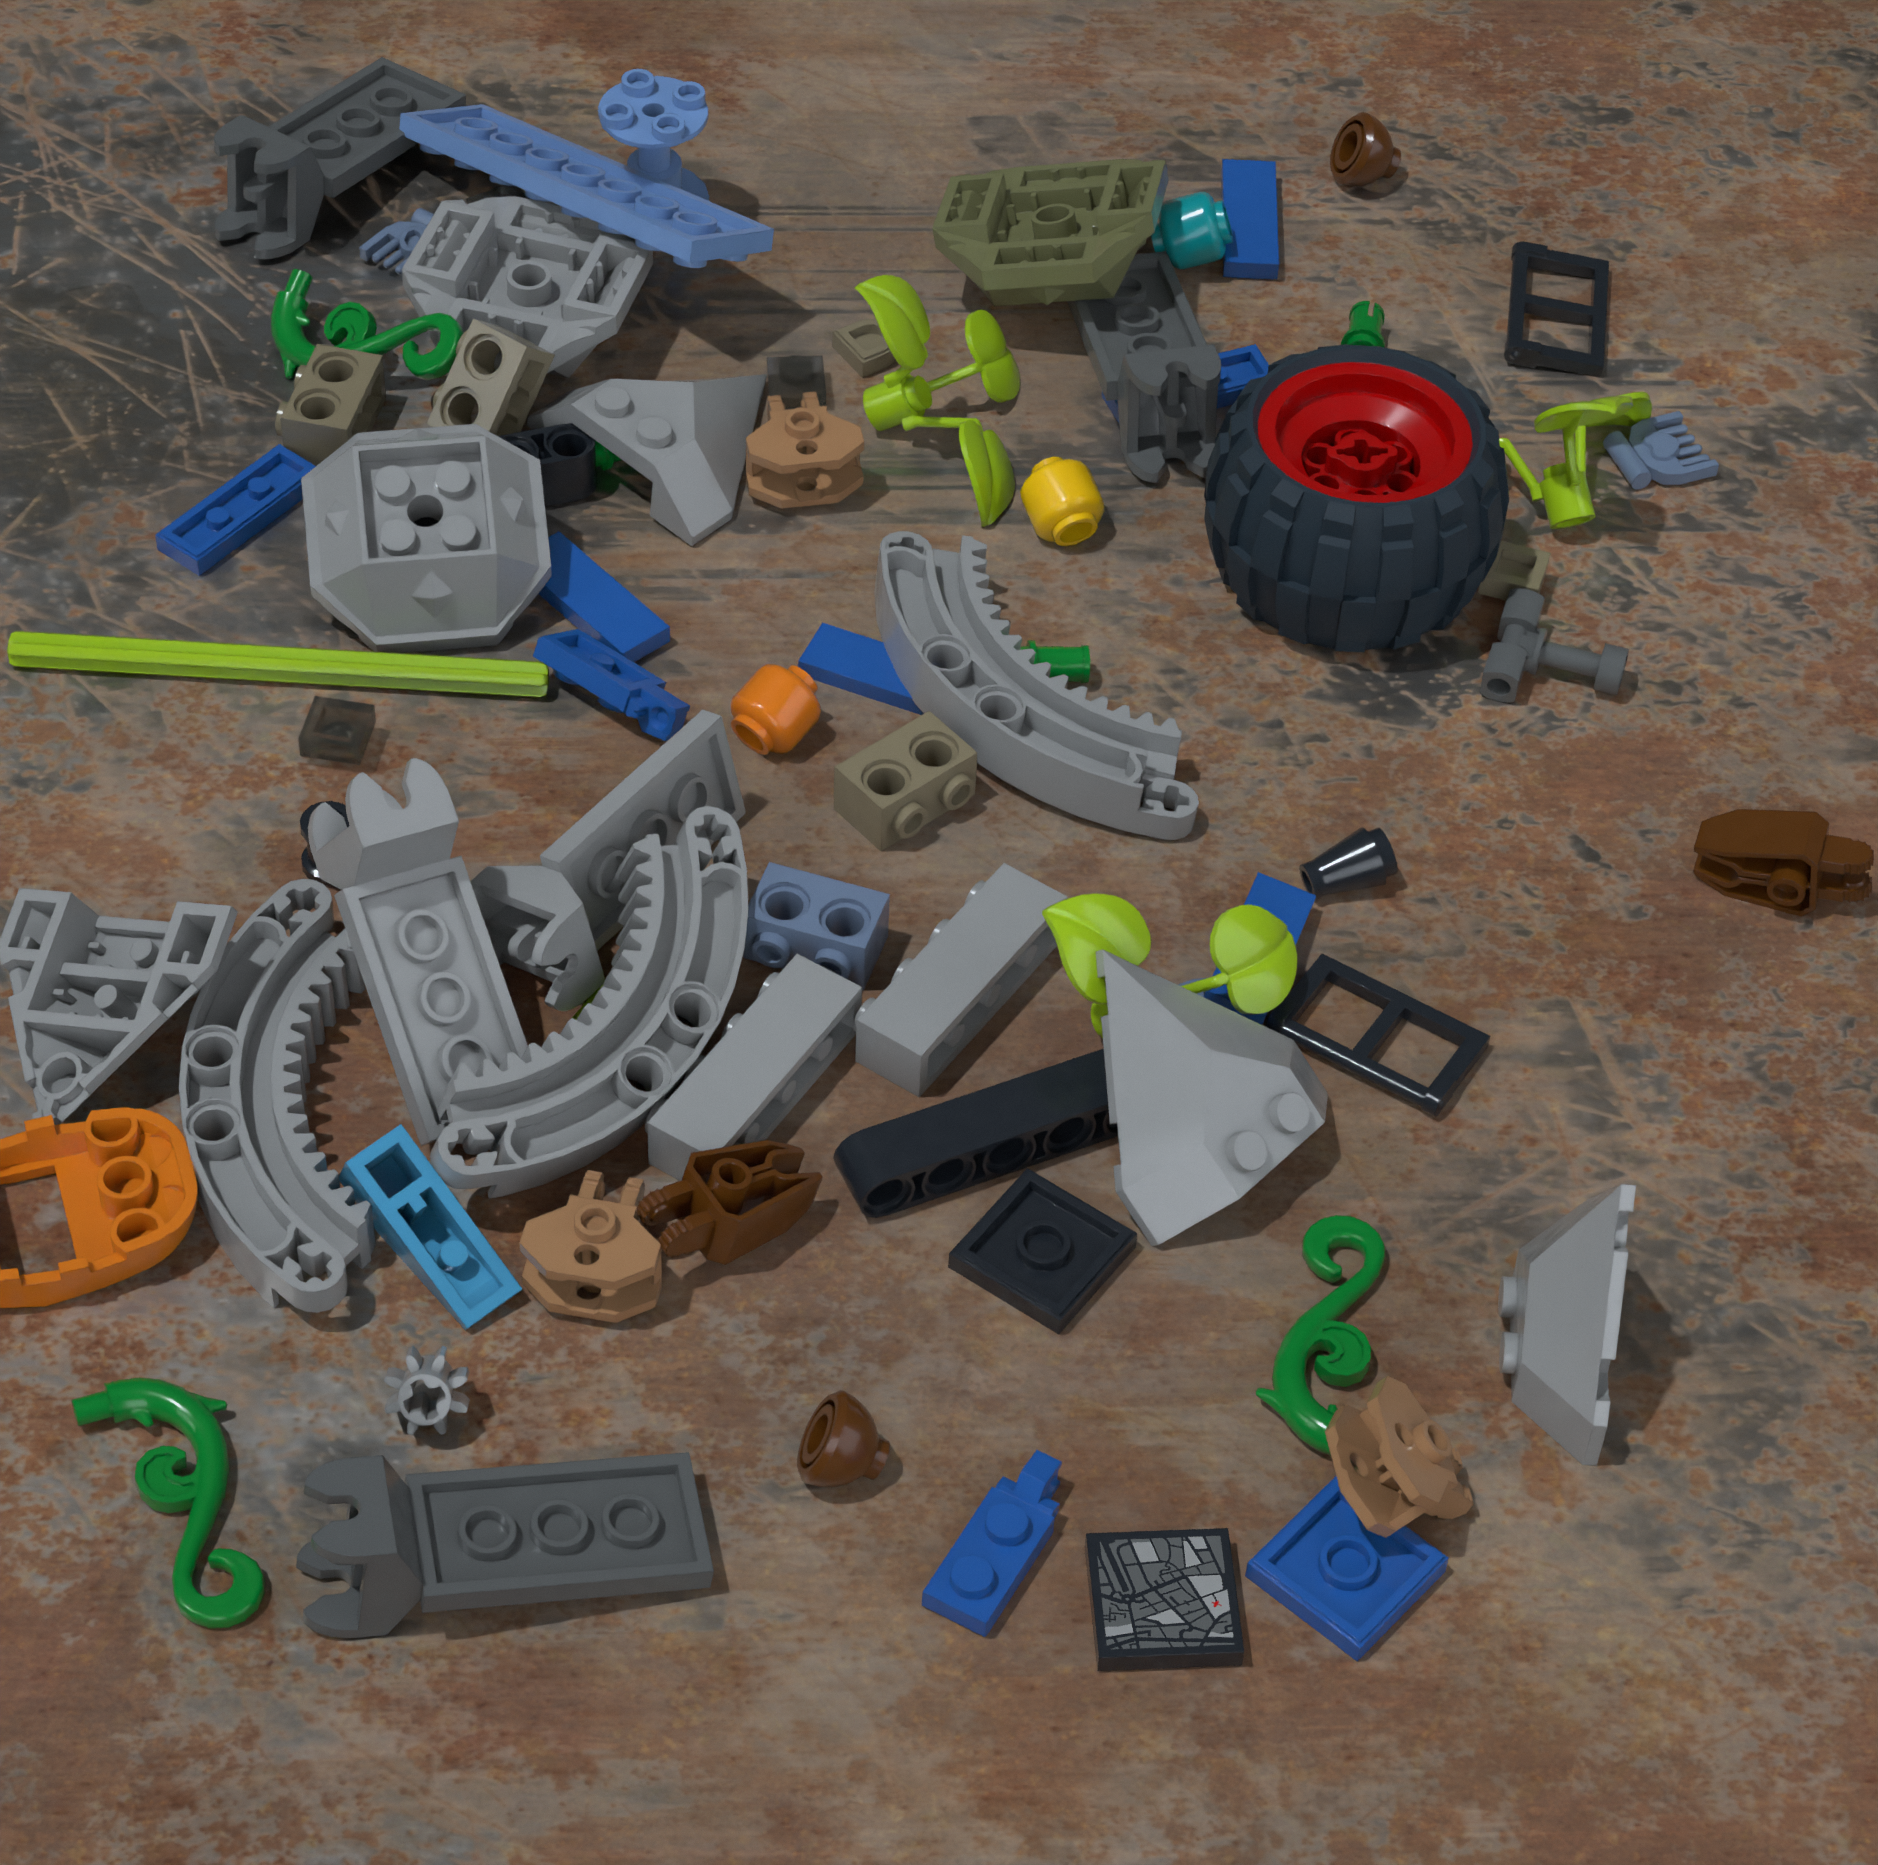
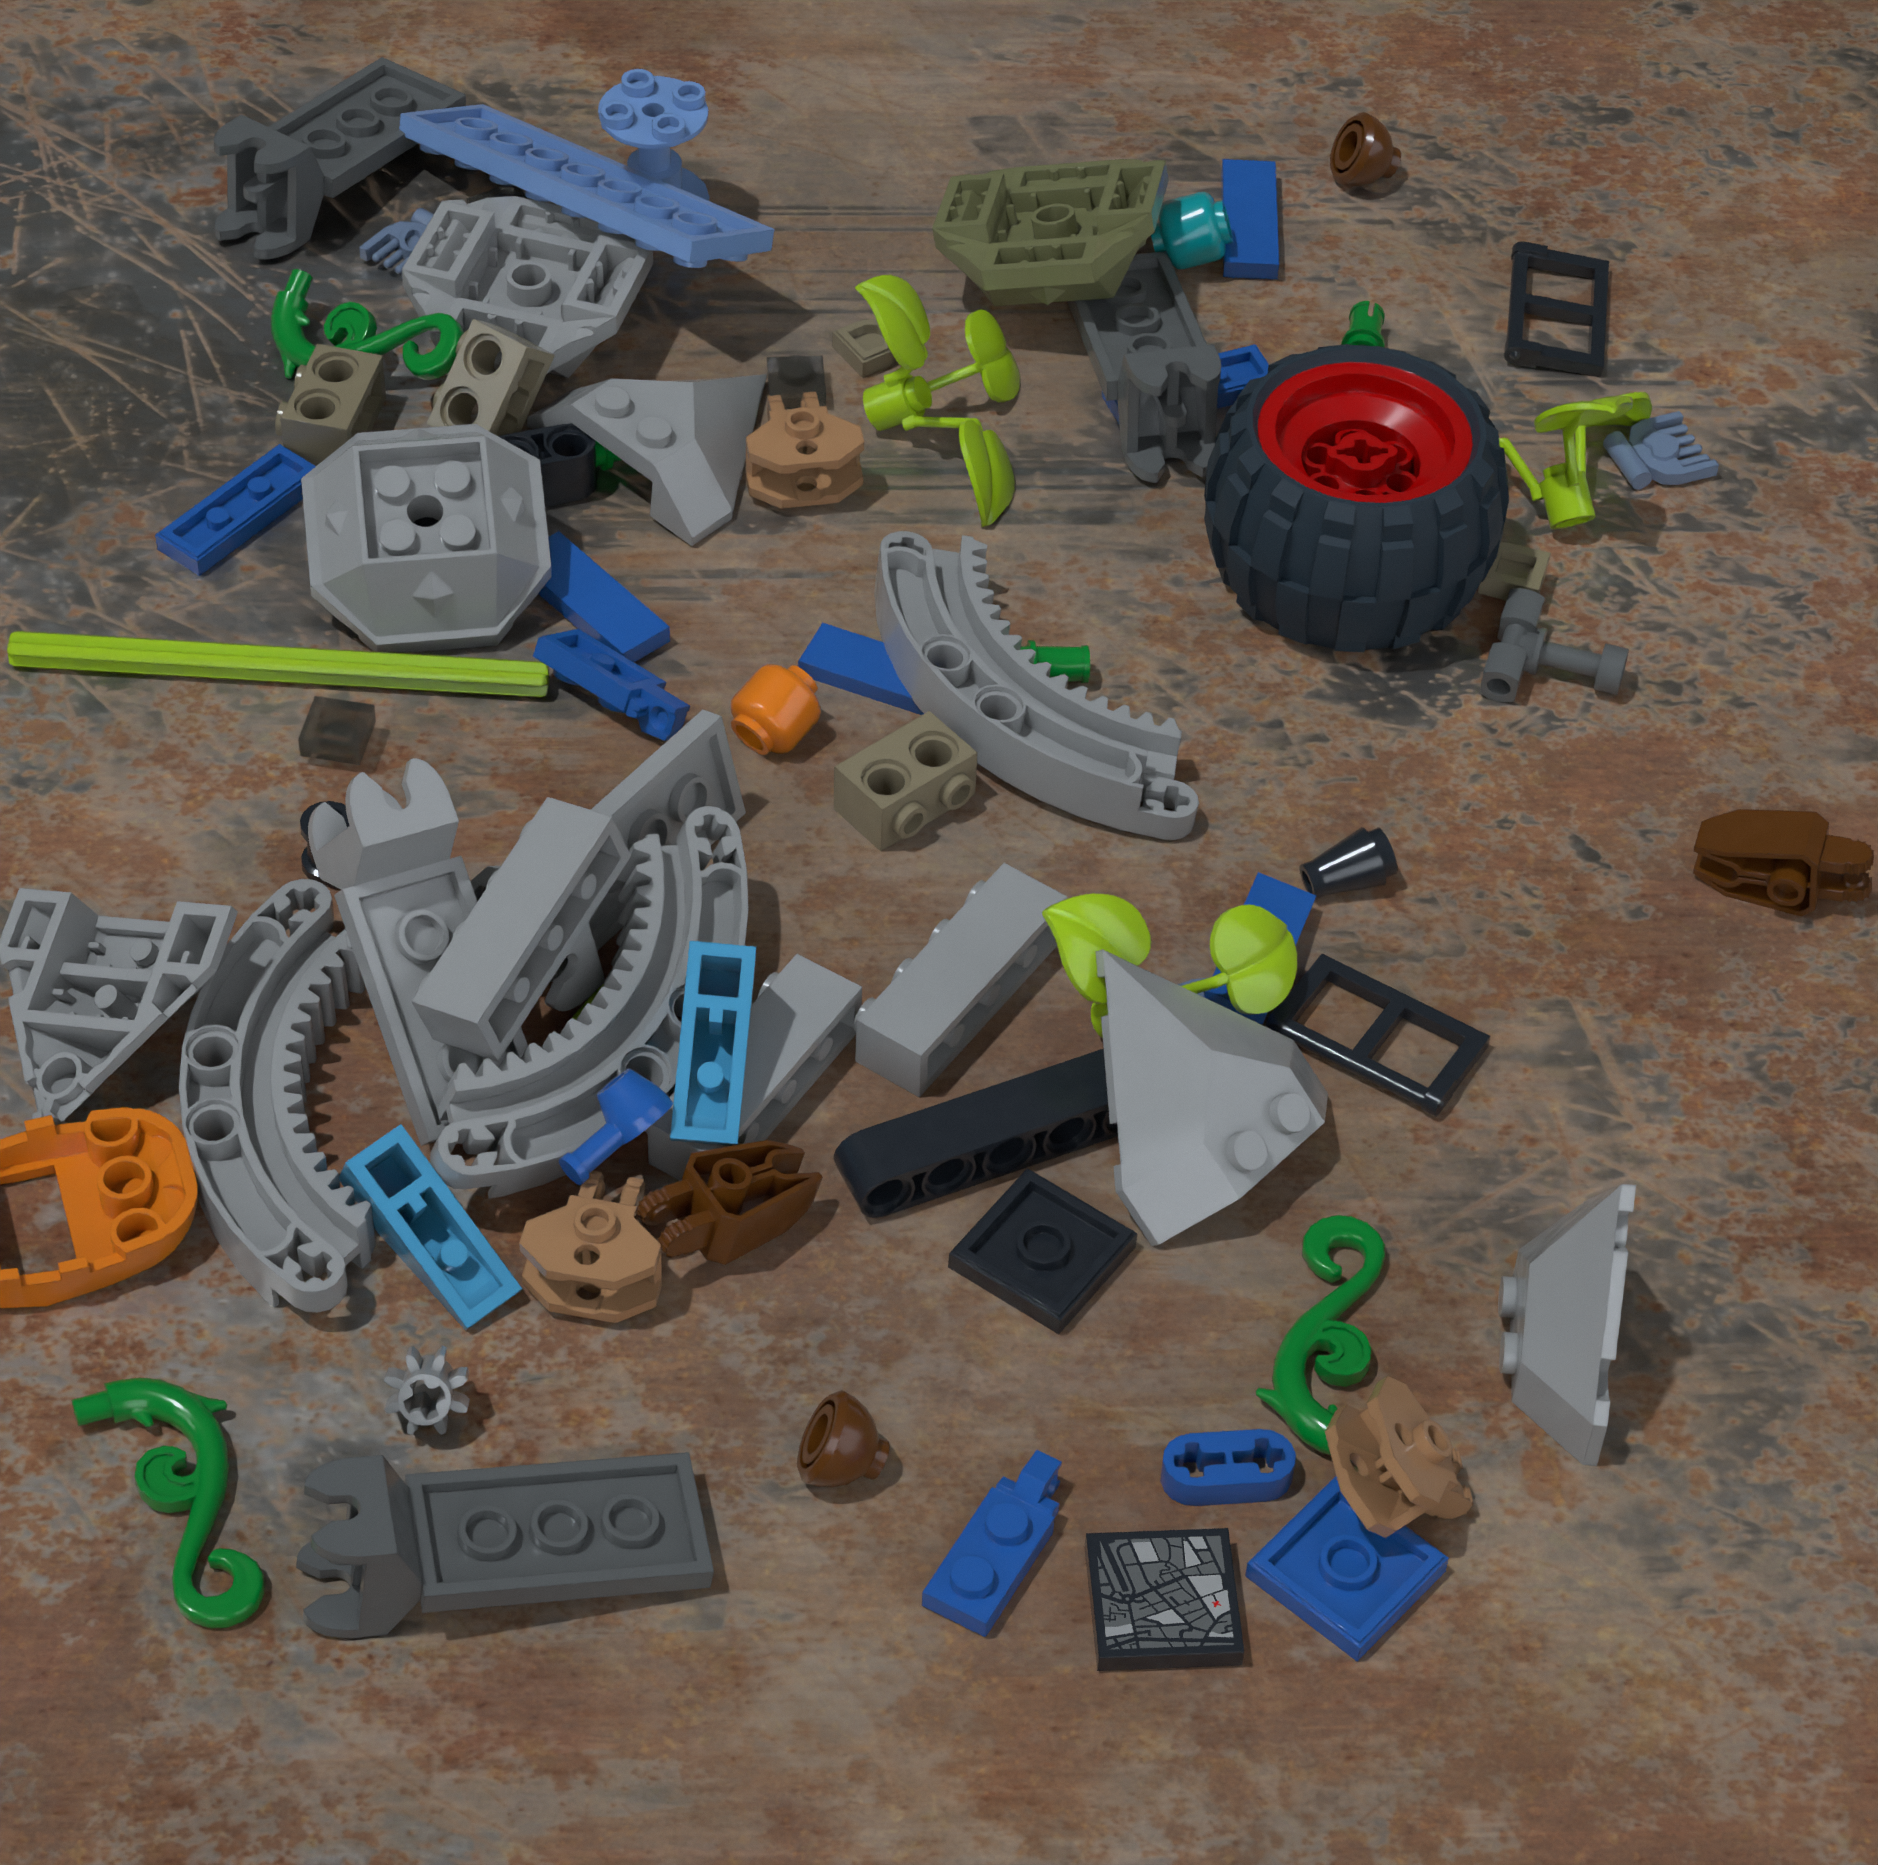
sand blue brick [743,862,890,991] -> none
yellow head [1020,457,1105,546] -> none
none -> light grey brick [411,797,631,1061]
none -> blue bar [559,1068,673,1185]
none -> dark azure slope [670,941,756,1146]
none -> blue beam [1160,1429,1296,1506]

